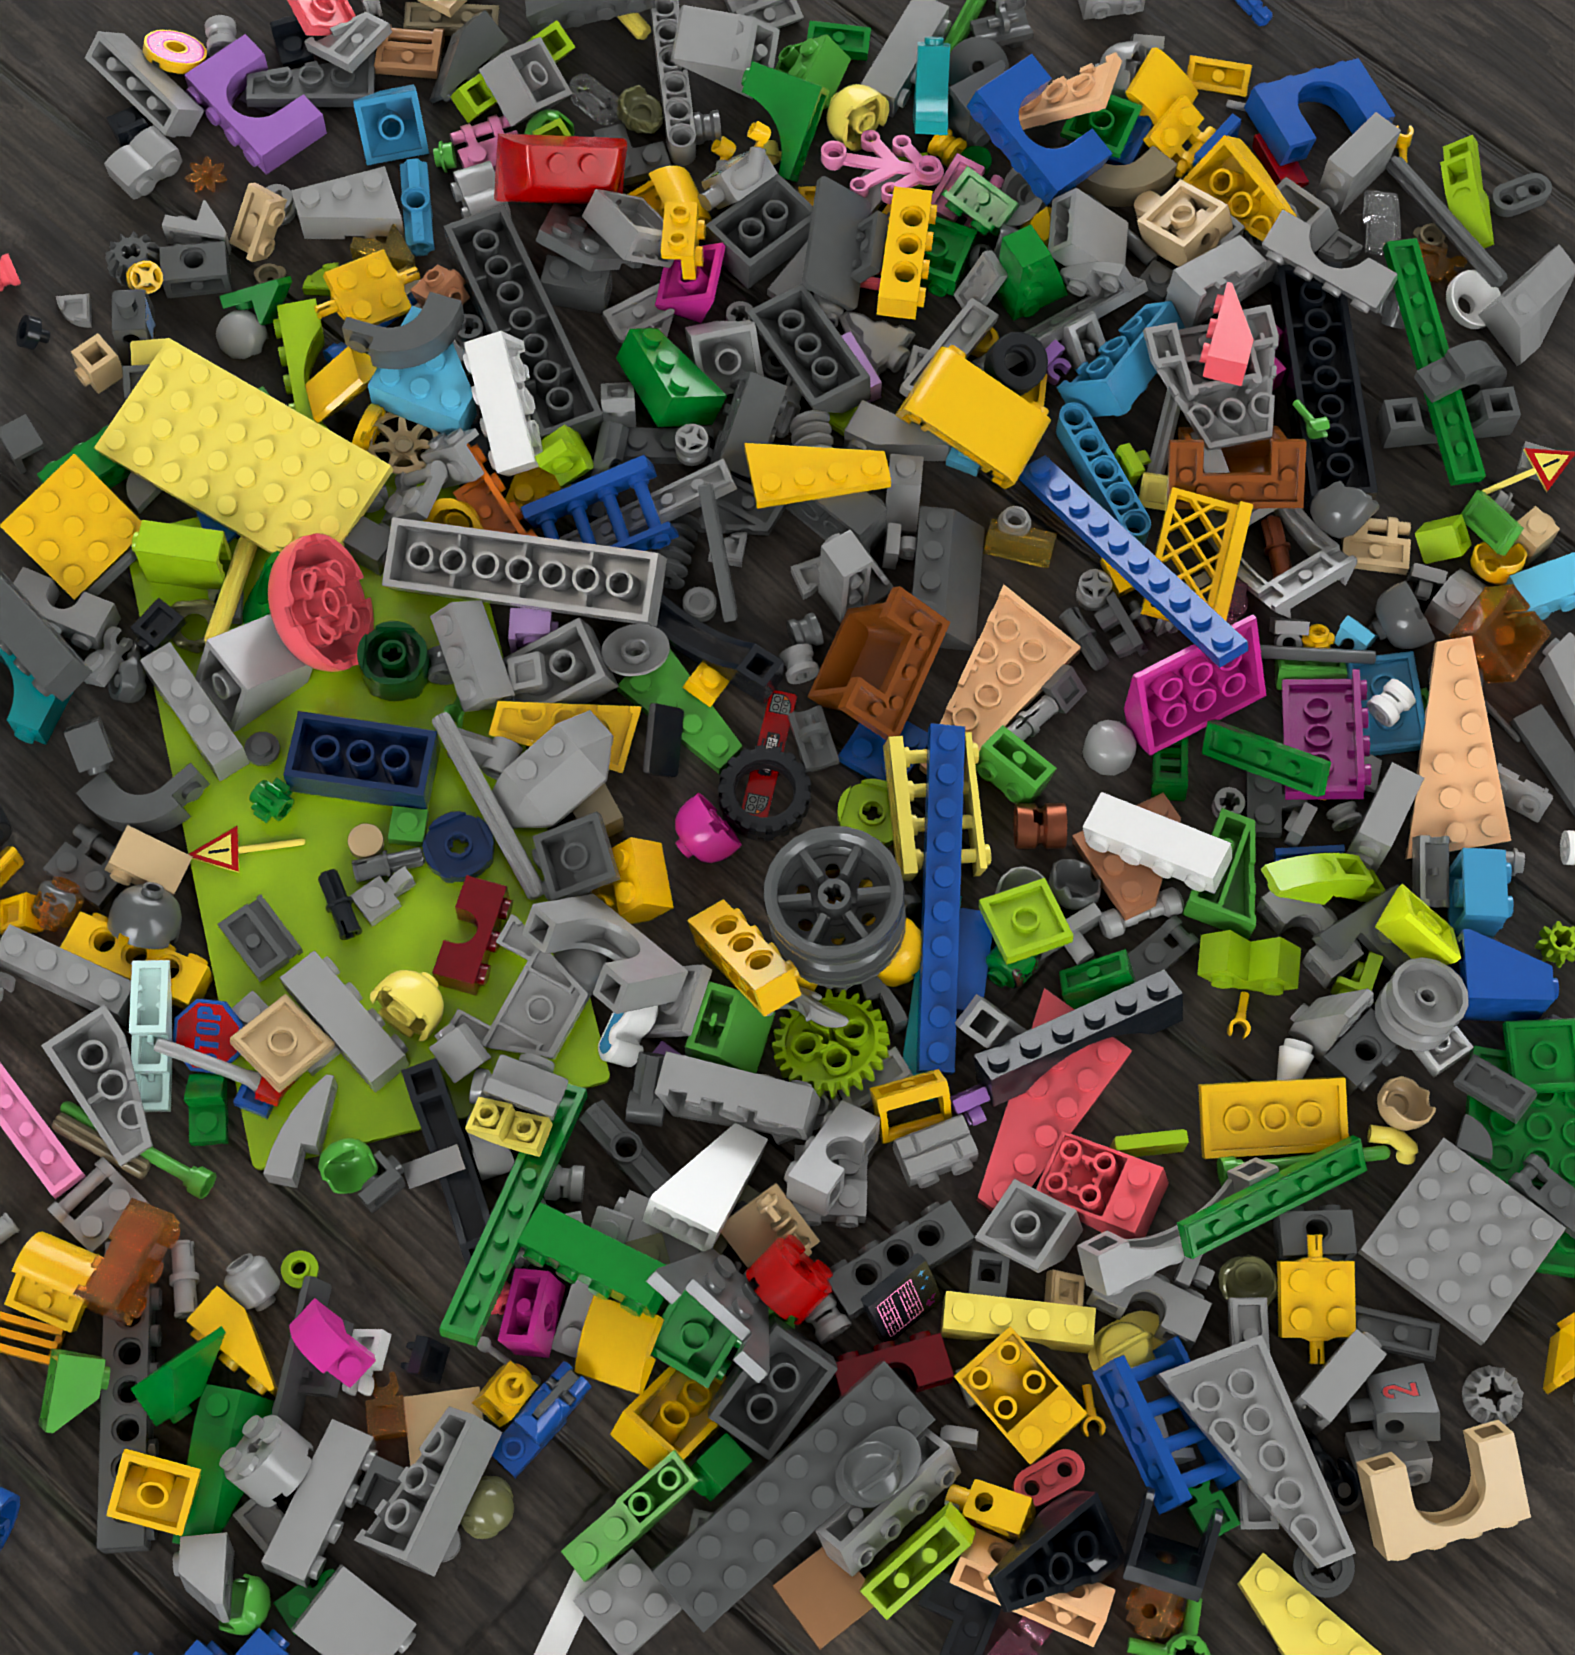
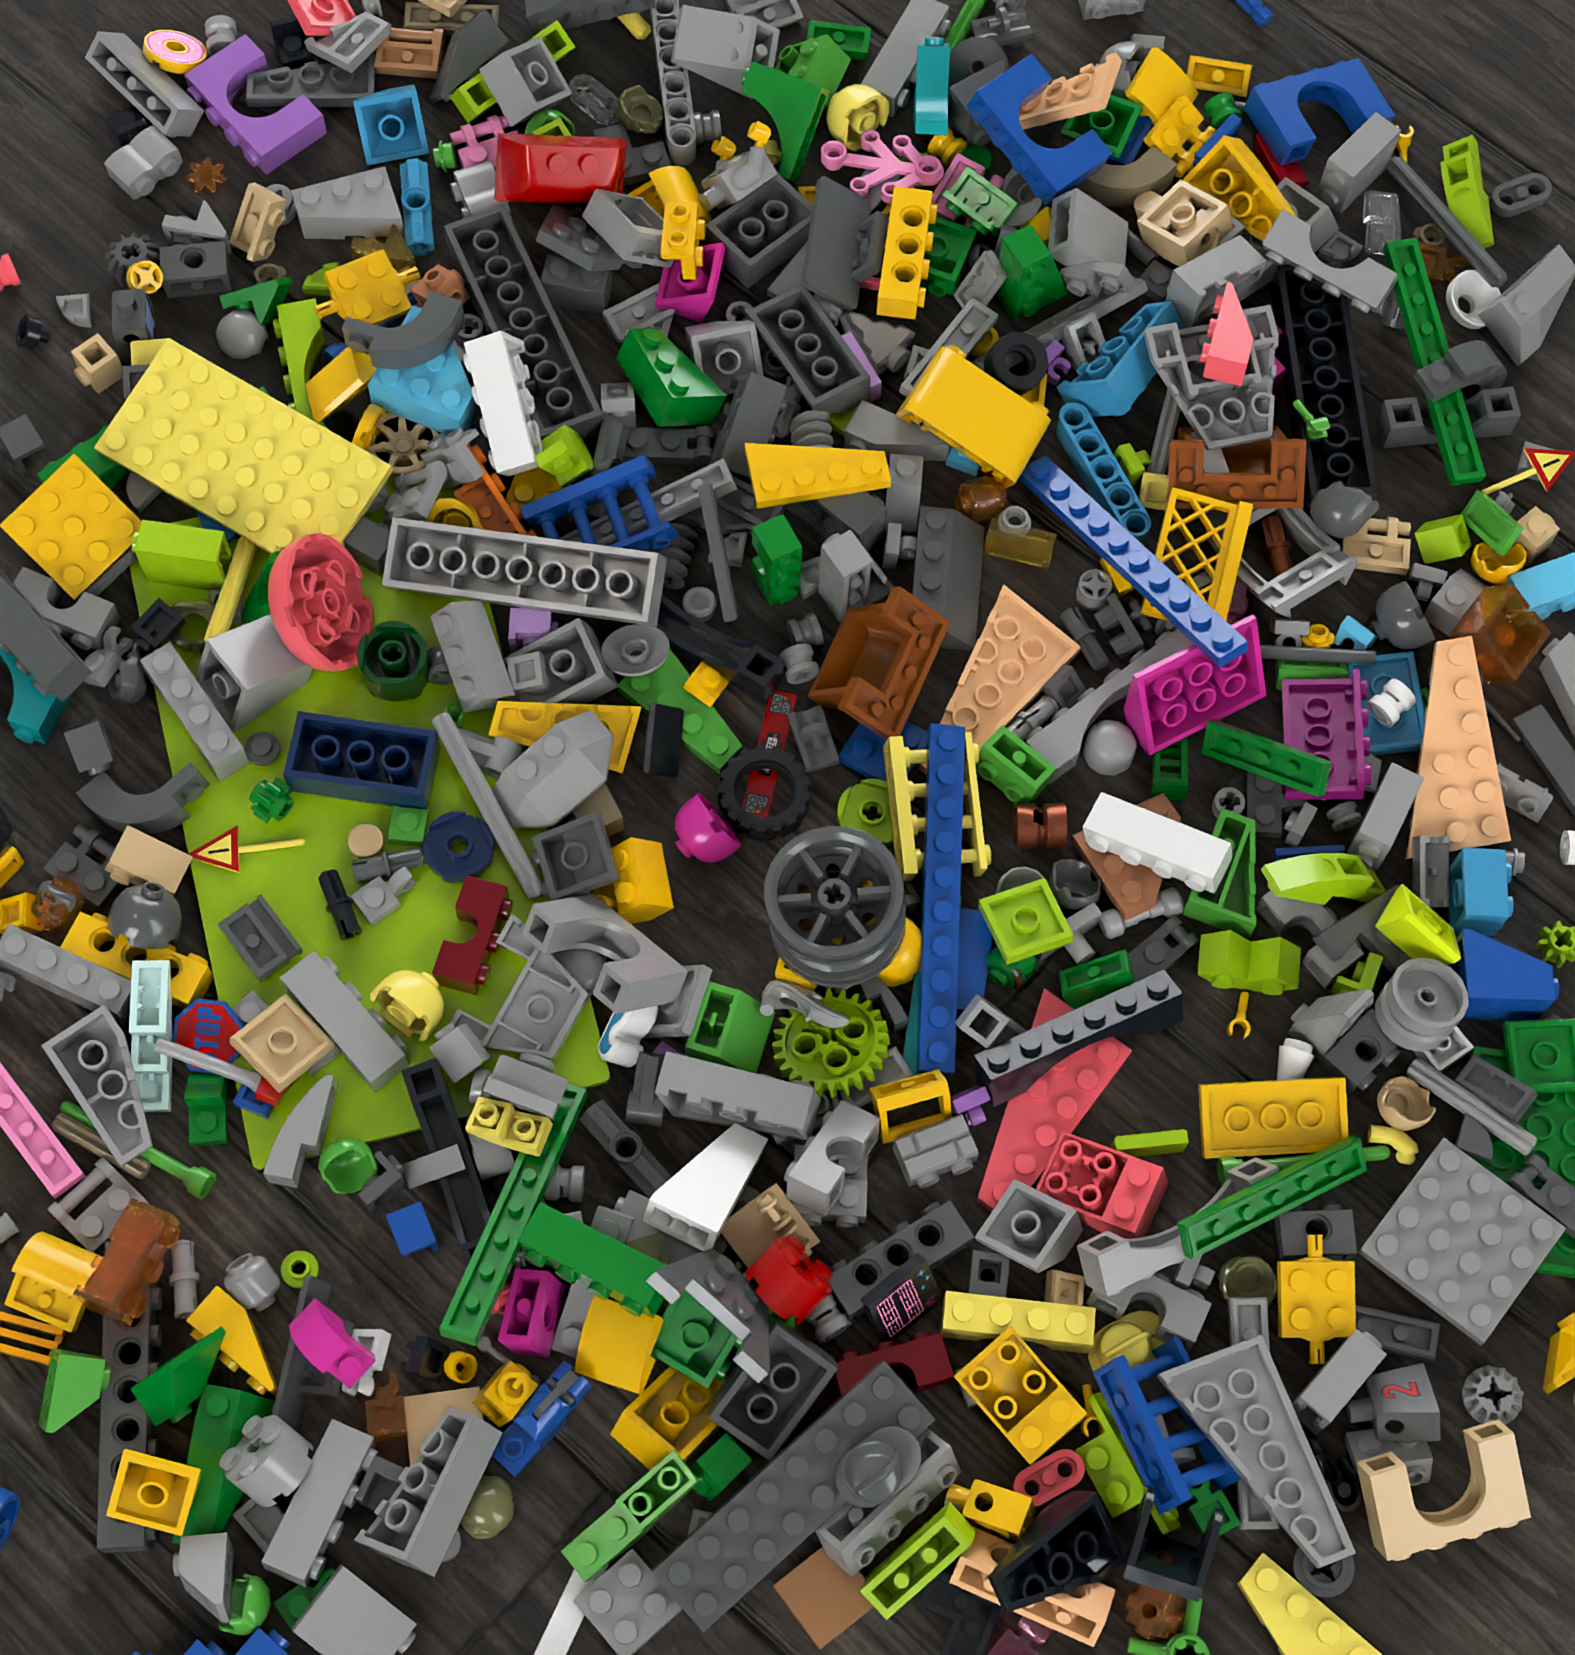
light grey wheel [675,424,709,466] -> none
yellow brick [687,899,801,1017] -> none
light grey tile [940,1425,979,1451] -> none
none -> blue panel [386,1201,439,1256]
none -> yellow hinge [444,1351,477,1384]
none -> green arch [751,514,802,607]
none -> clear orange head [955,476,1007,523]
none -> light grey arch [1025,629,1194,785]
none -> lime bracket [1075,1392,1181,1535]
none -> green wheel [1204,93,1242,131]
none -> light grey axle [1407,1058,1537,1155]

